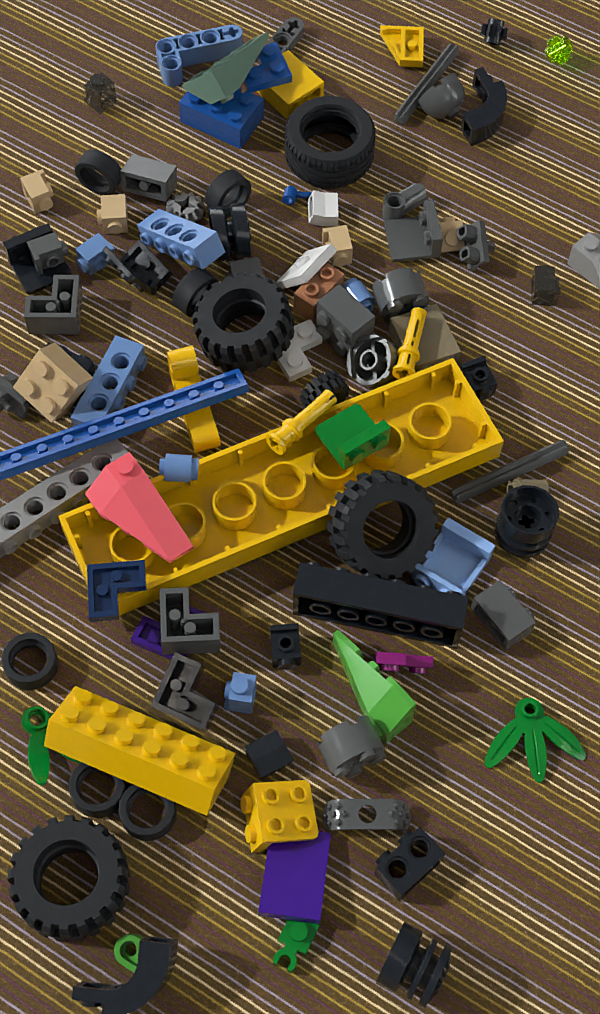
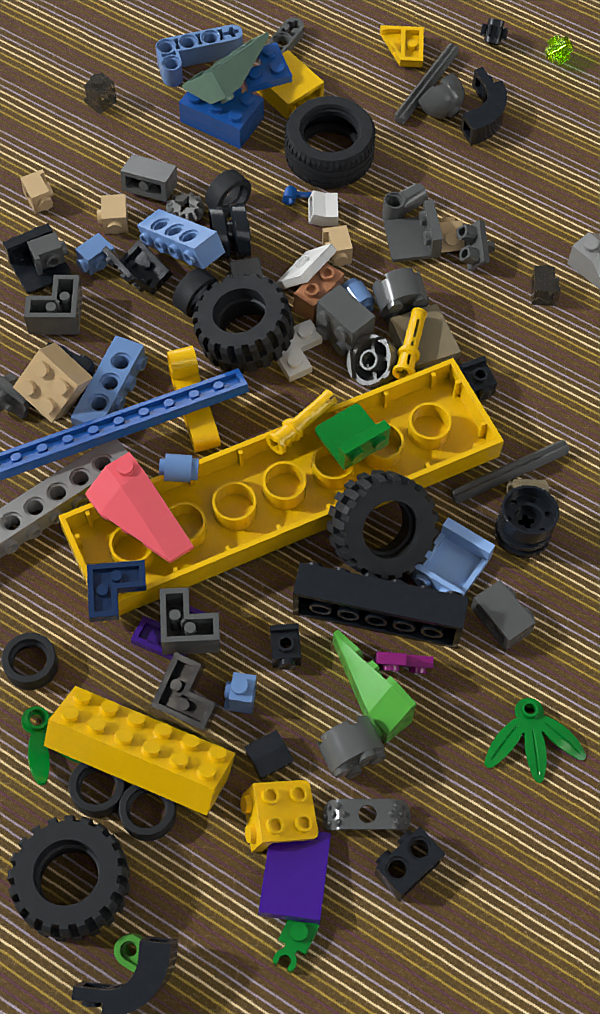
black tyre [74,150,121,195] -> none
black tyre [299,370,350,408] -> none
black wheel [375,922,453,1009] -> none

